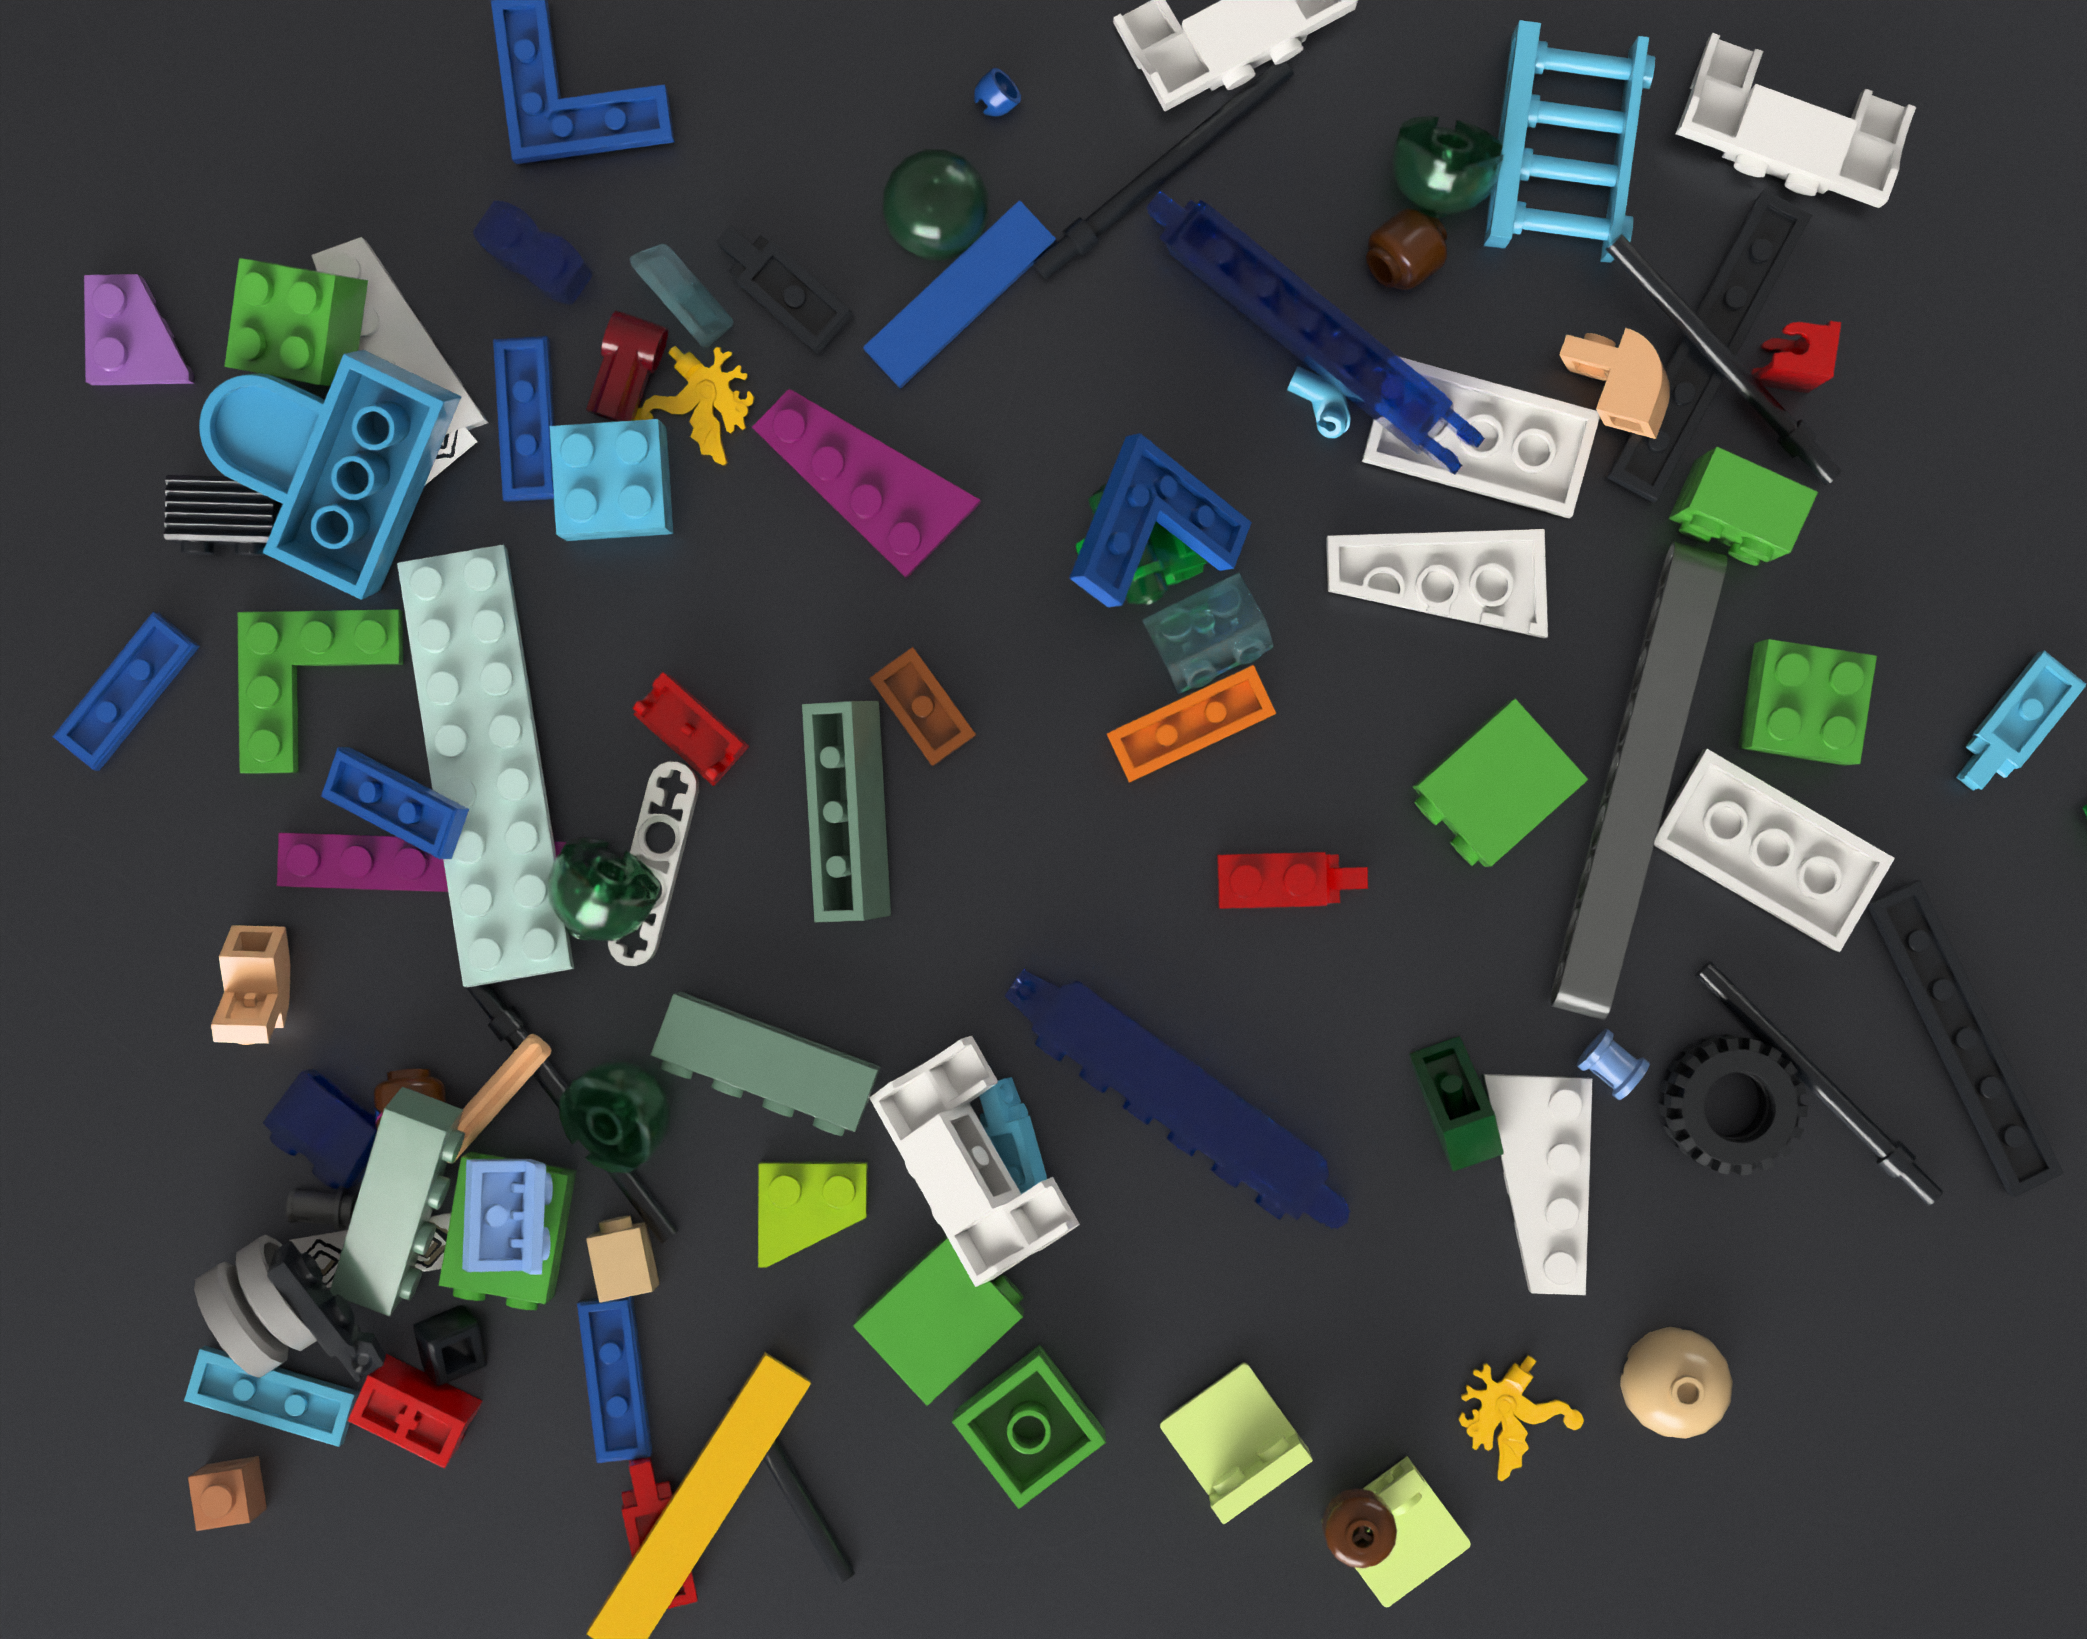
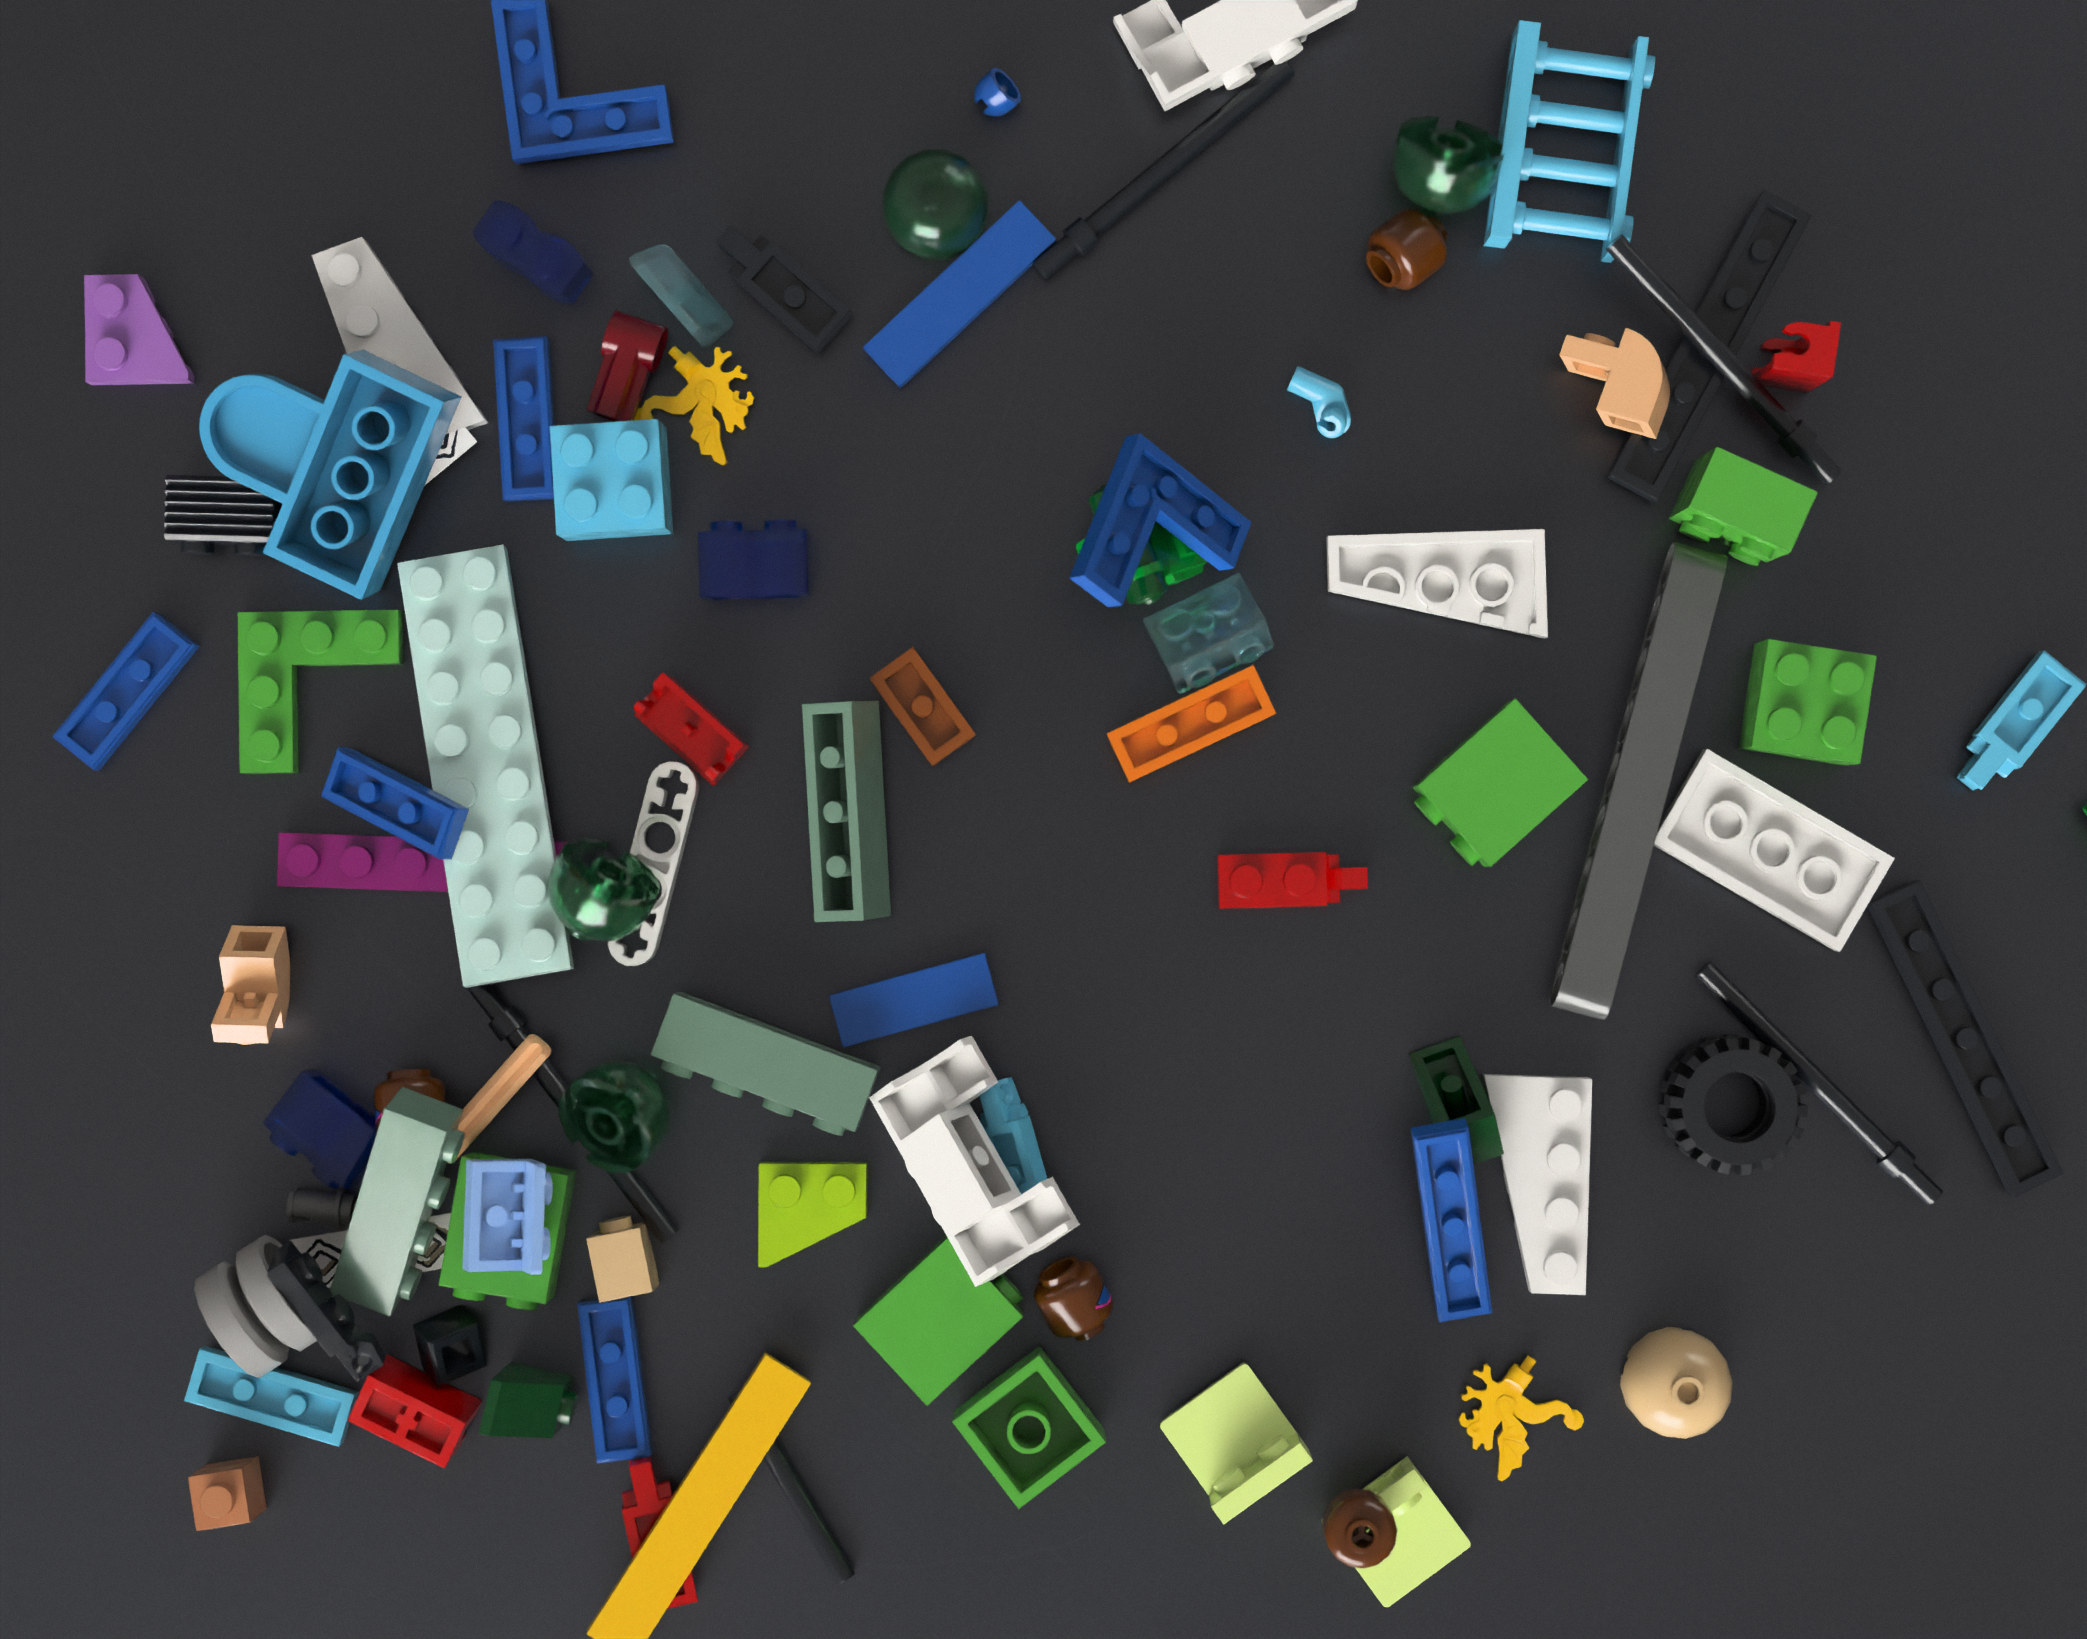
bright green brick [224,258,368,386] -> none
magenta wing [752,389,981,579] -> none
clear blue hinge [1005,969,1351,1230] -> none
clear blue hinge [1146,191,1485,475] -> none
white plate [1362,355,1600,518] -> none
medium blue bush [1576,1028,1650,1100] -> none
white bracket [1676,33,1916,208] -> none
none -> dark green slope [479,1362,578,1438]
none -> clear blue brick [698,520,810,600]
none -> blue tile [829,952,999,1047]
none -> reddish brown head [1034,1256,1113,1341]
none -> blue tile [1411,1118,1492,1322]

